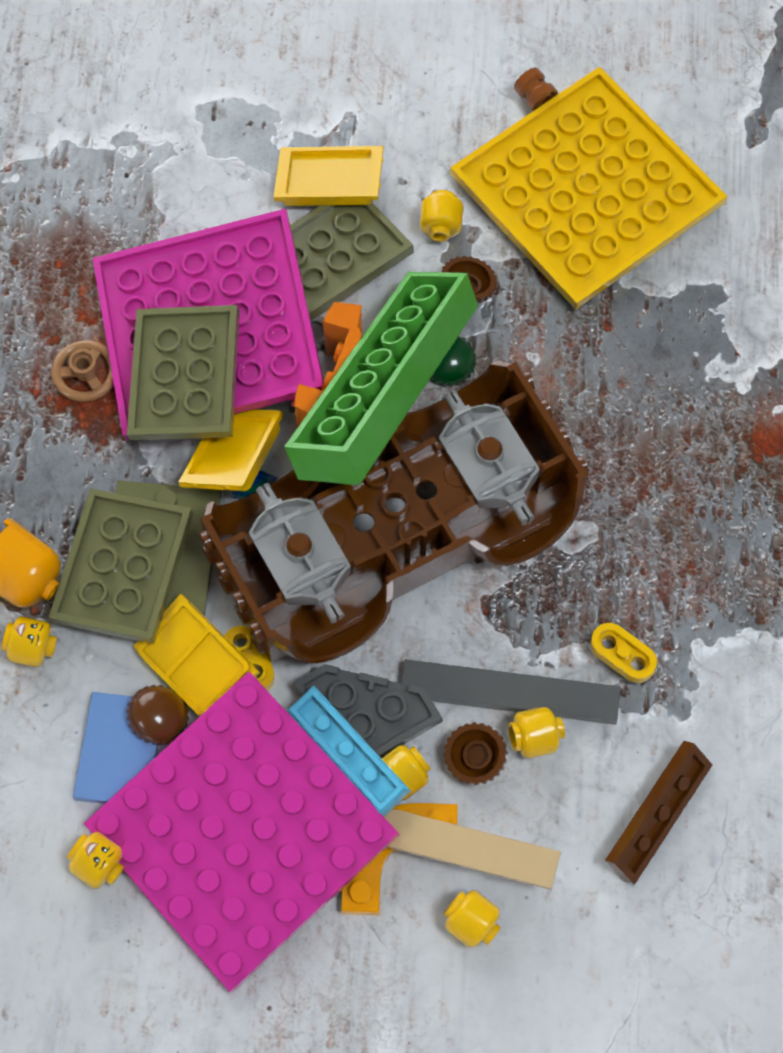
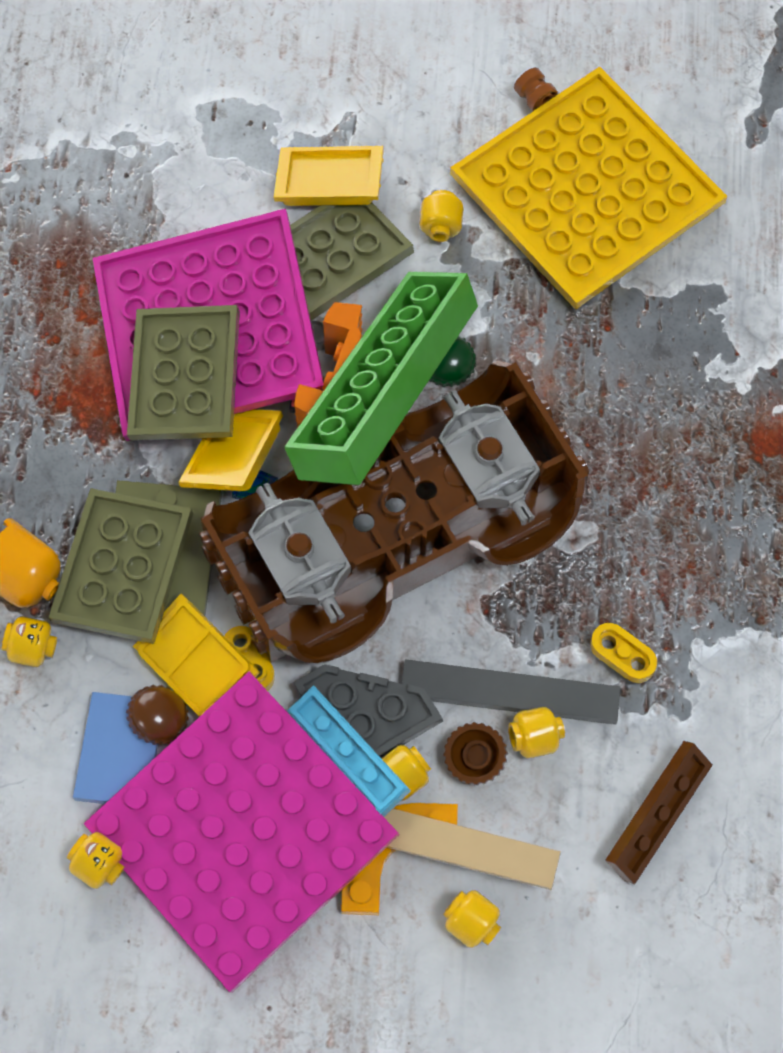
medium nougat piece [51,340,114,402] -> none
reddish brown hat [441,256,497,303] -> none

